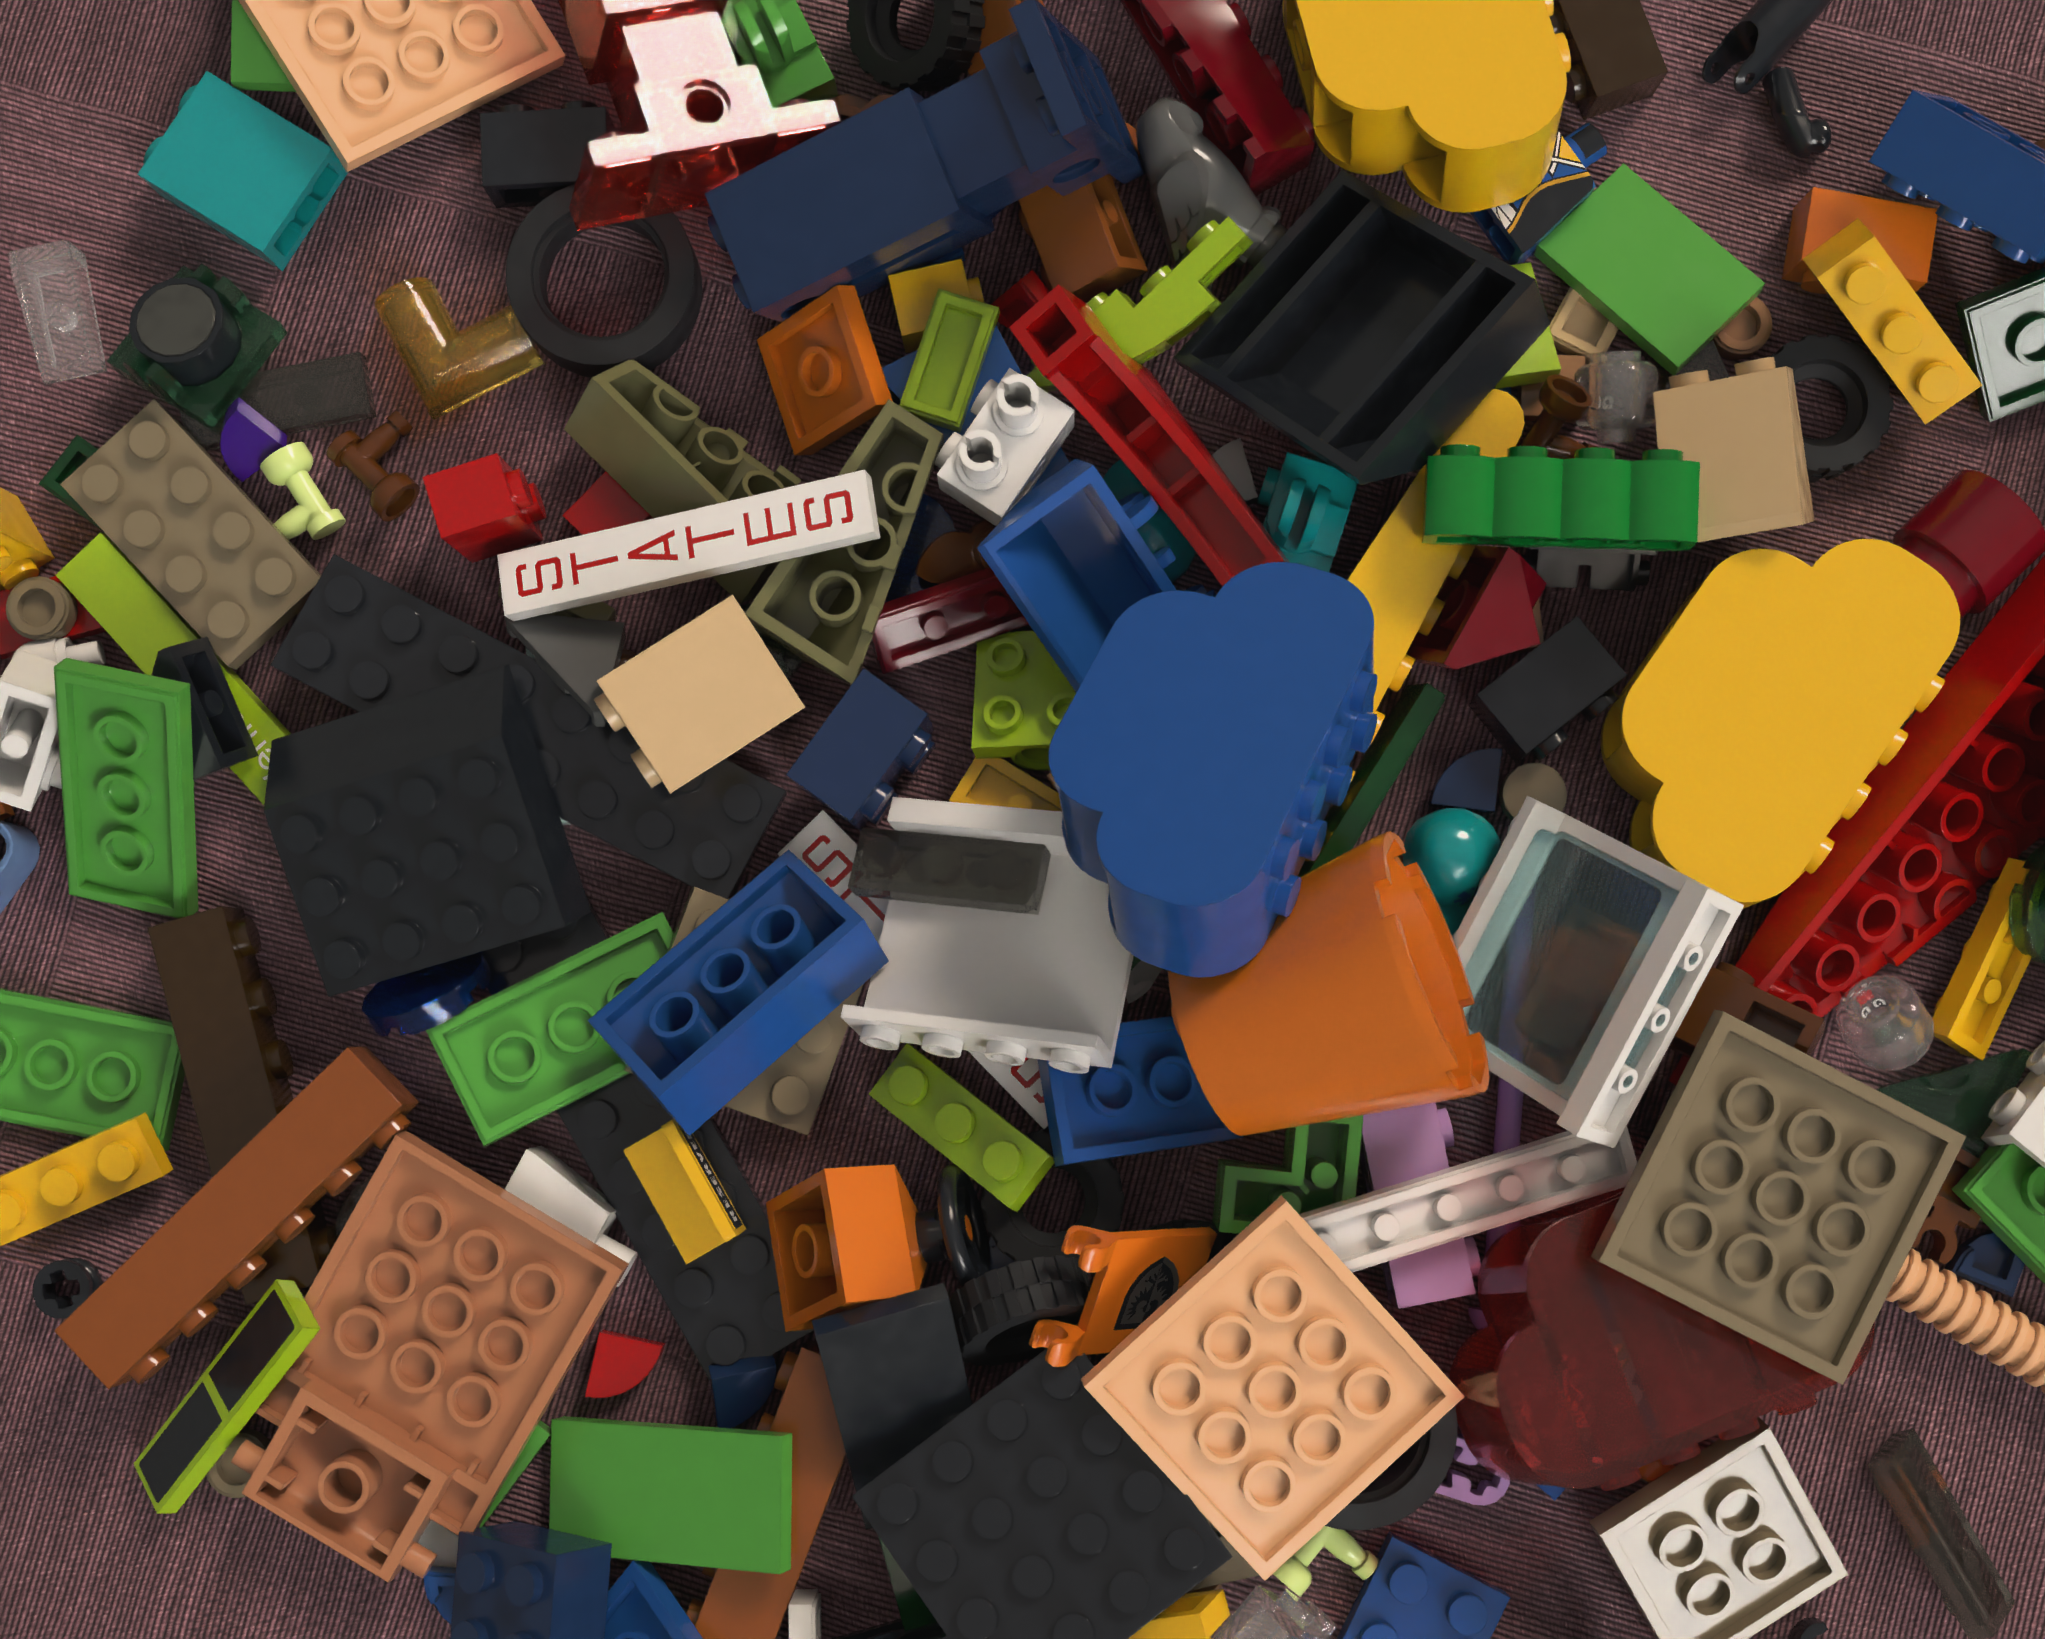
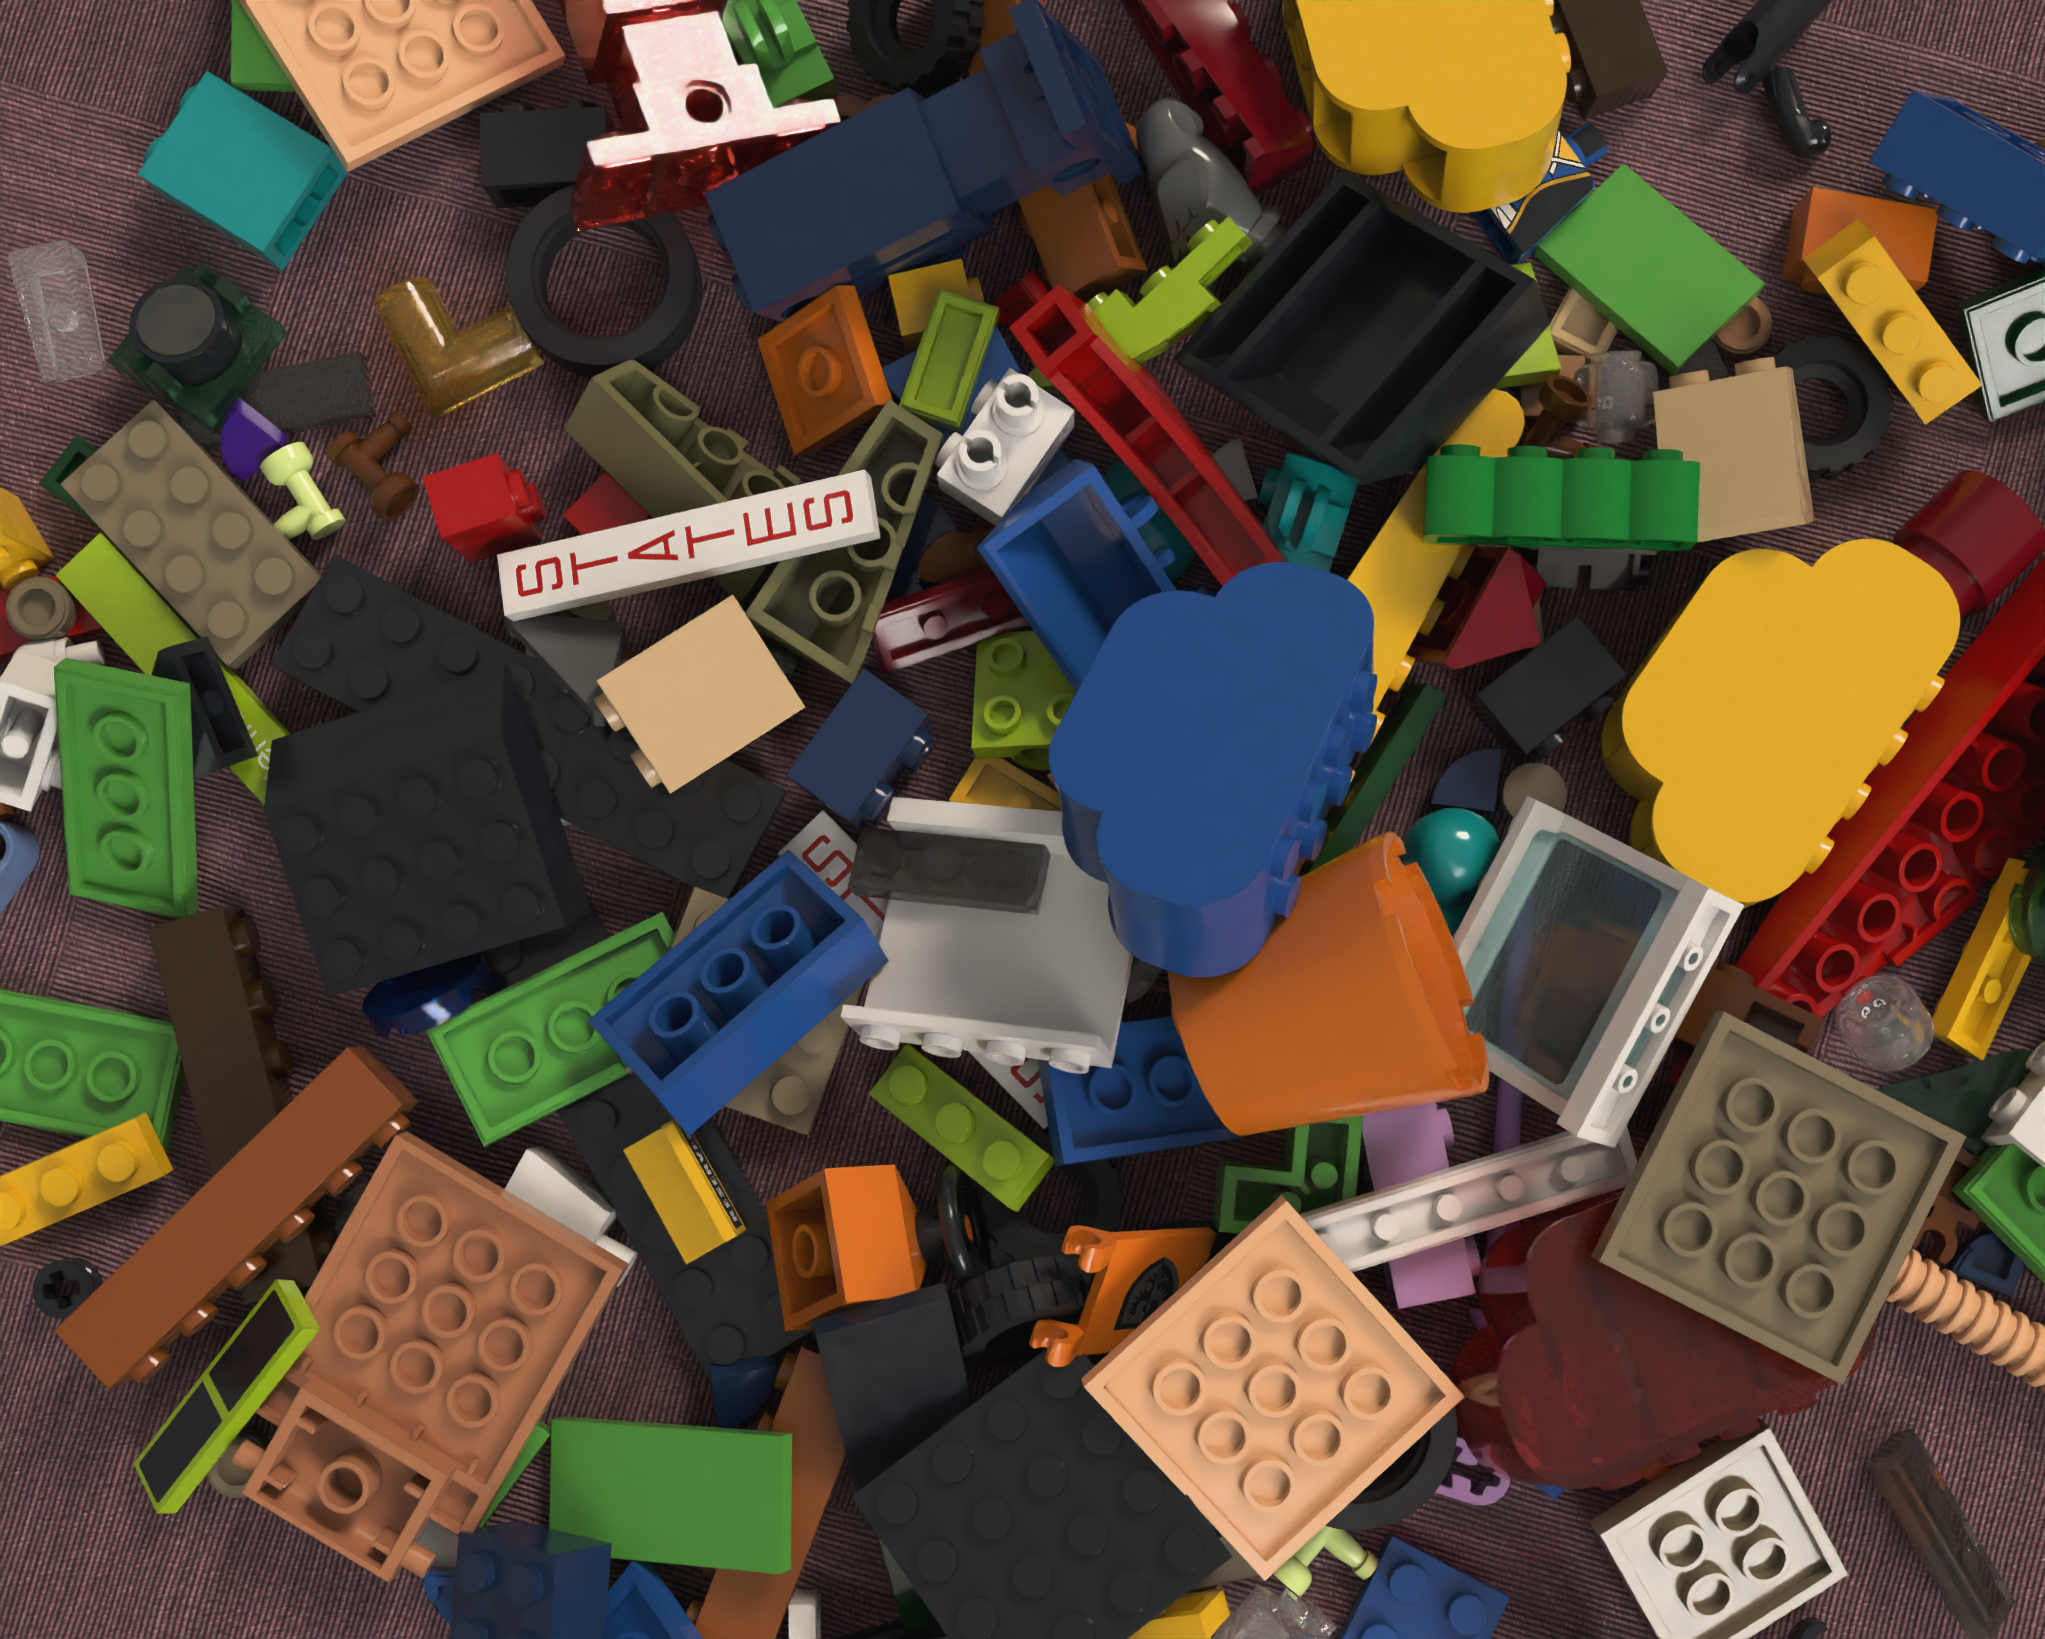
red tile [585,1330,666,1398] -> none

